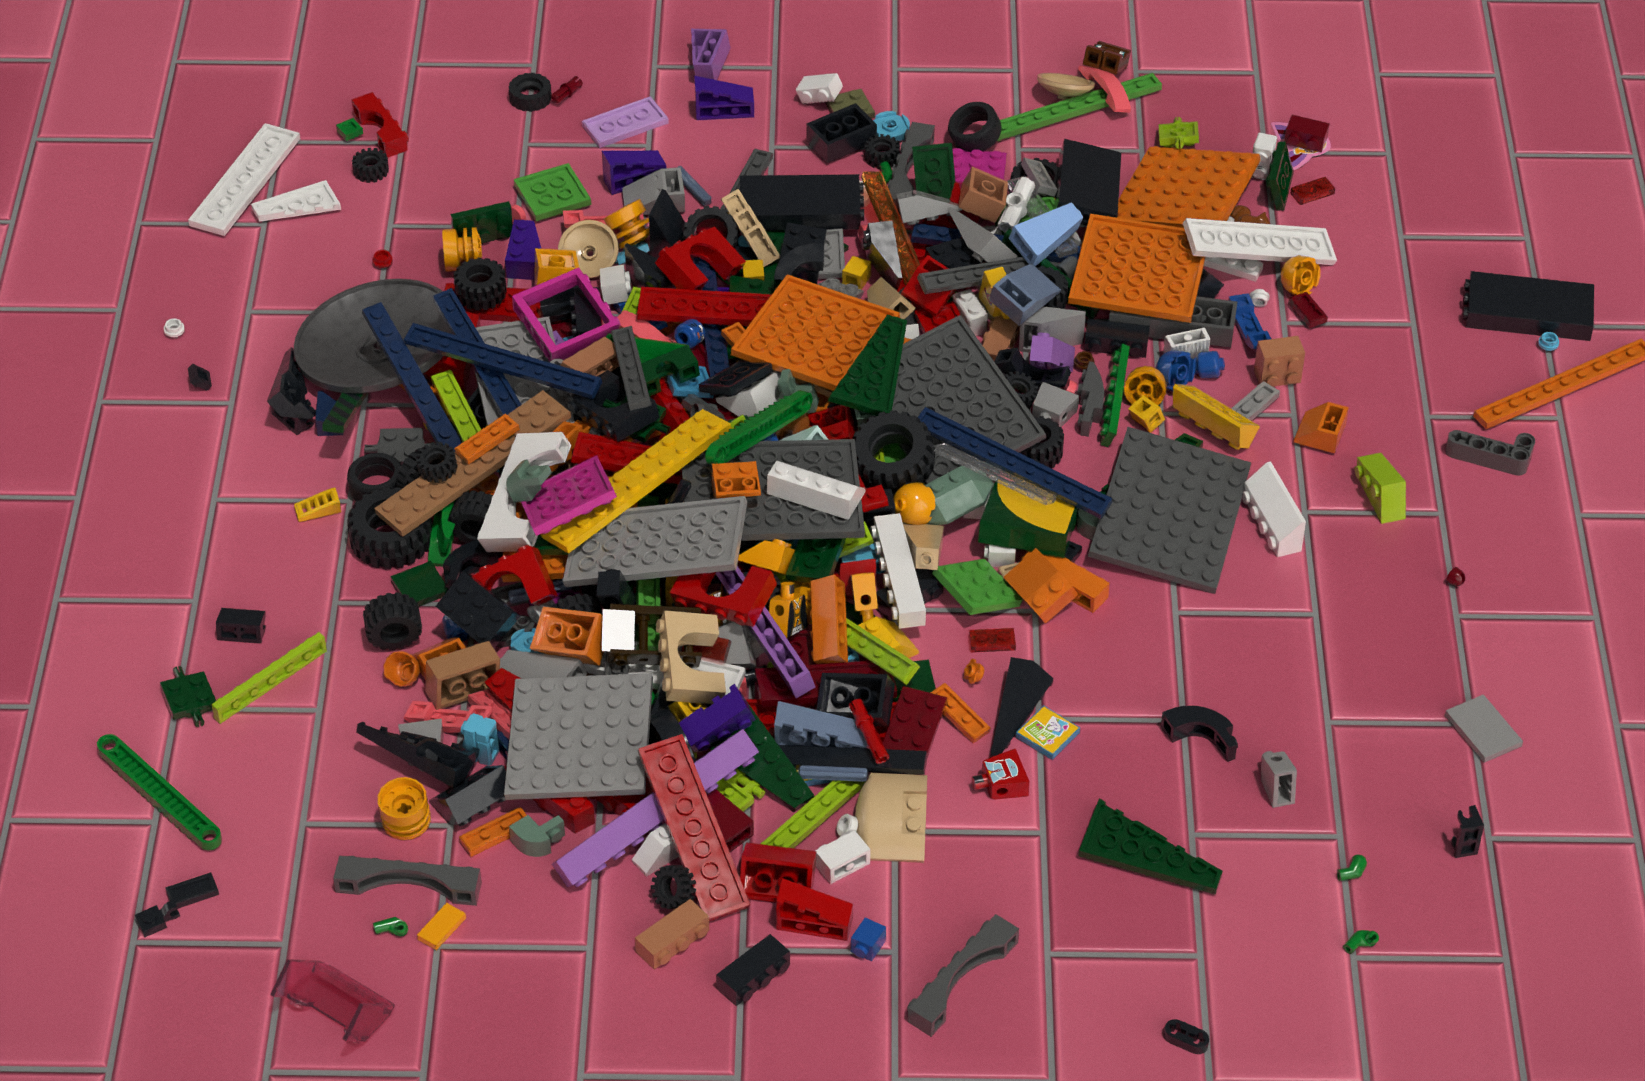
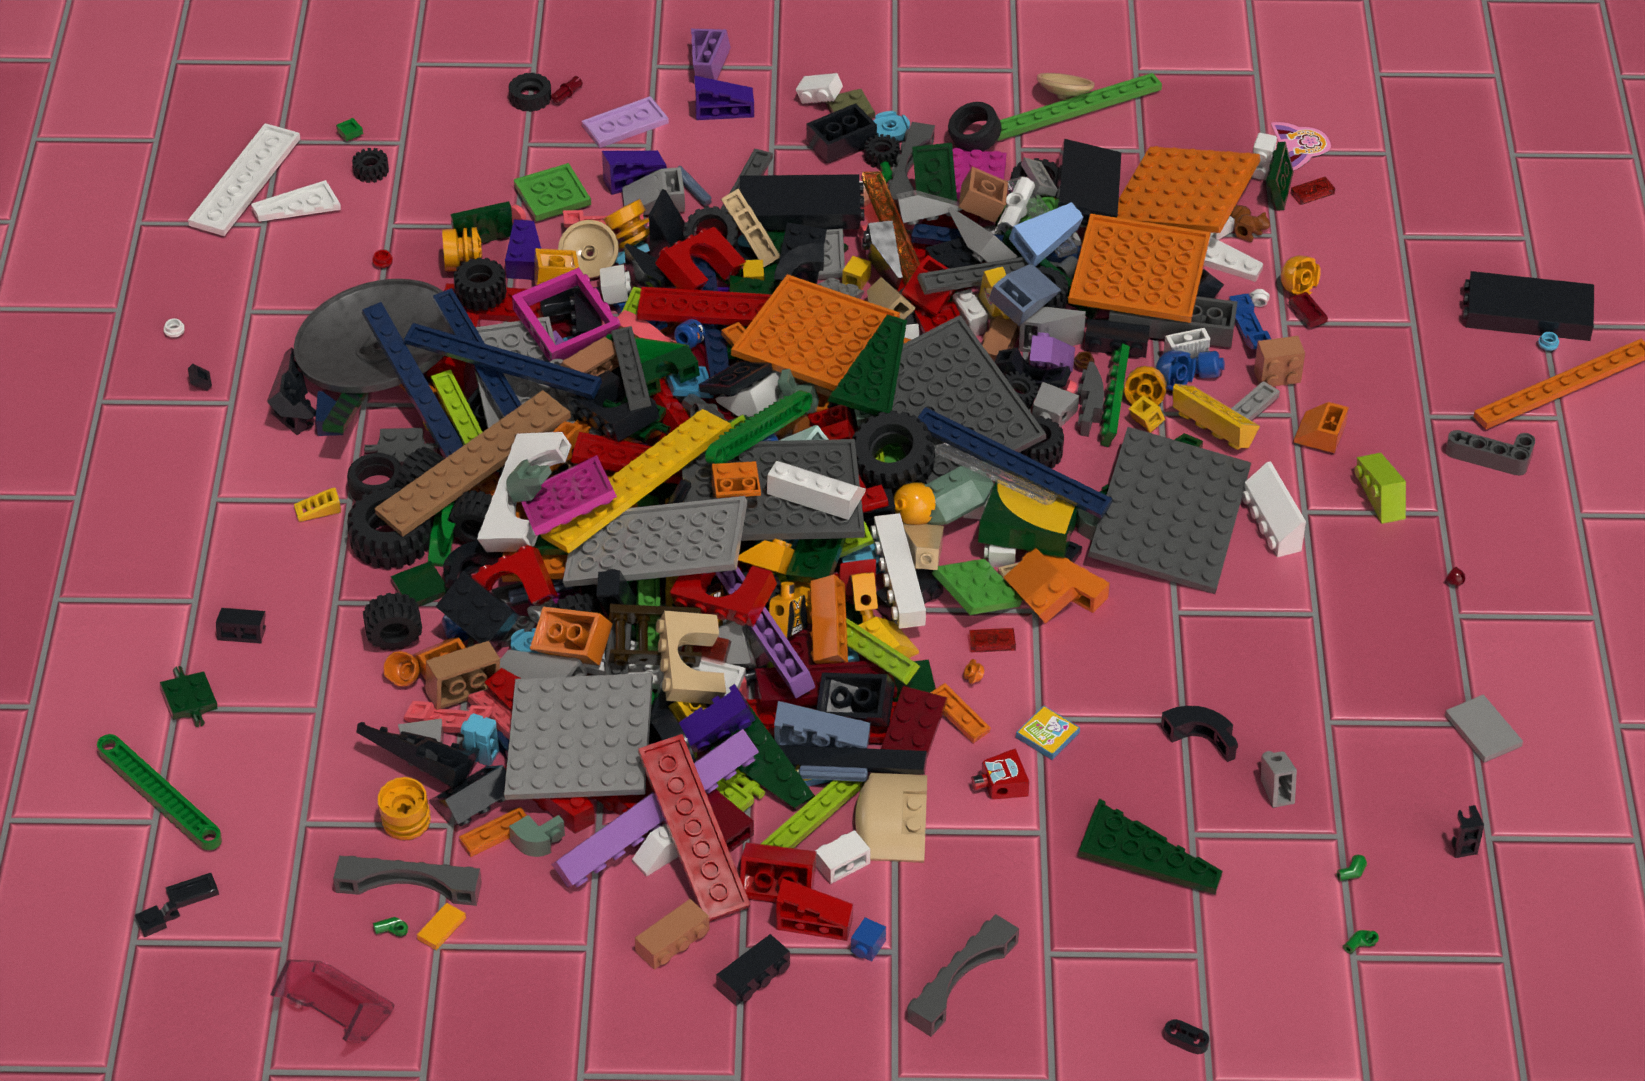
lime plate [212,632,327,724] -> none
red arch [351,92,409,158] -> none
black tyre [416,442,458,483] -> none
orange tile [454,413,520,465] -> none
white sticker [602,609,635,651] -> none
black tyre [651,865,696,909] -> none
white tile [837,814,858,836] -> none
red pin [848,699,889,764] -> none
red slope [950,181,962,204] -> none
black wedge [990,657,1053,758] -> none
coral slope [1078,66,1131,113] -> none
reddish brown hips [1083,41,1131,74] -> none
lime plate [1159,117,1199,149] -> none
white plate [1183,218,1337,265] -> none
dark red brick [1284,114,1330,153] -> none

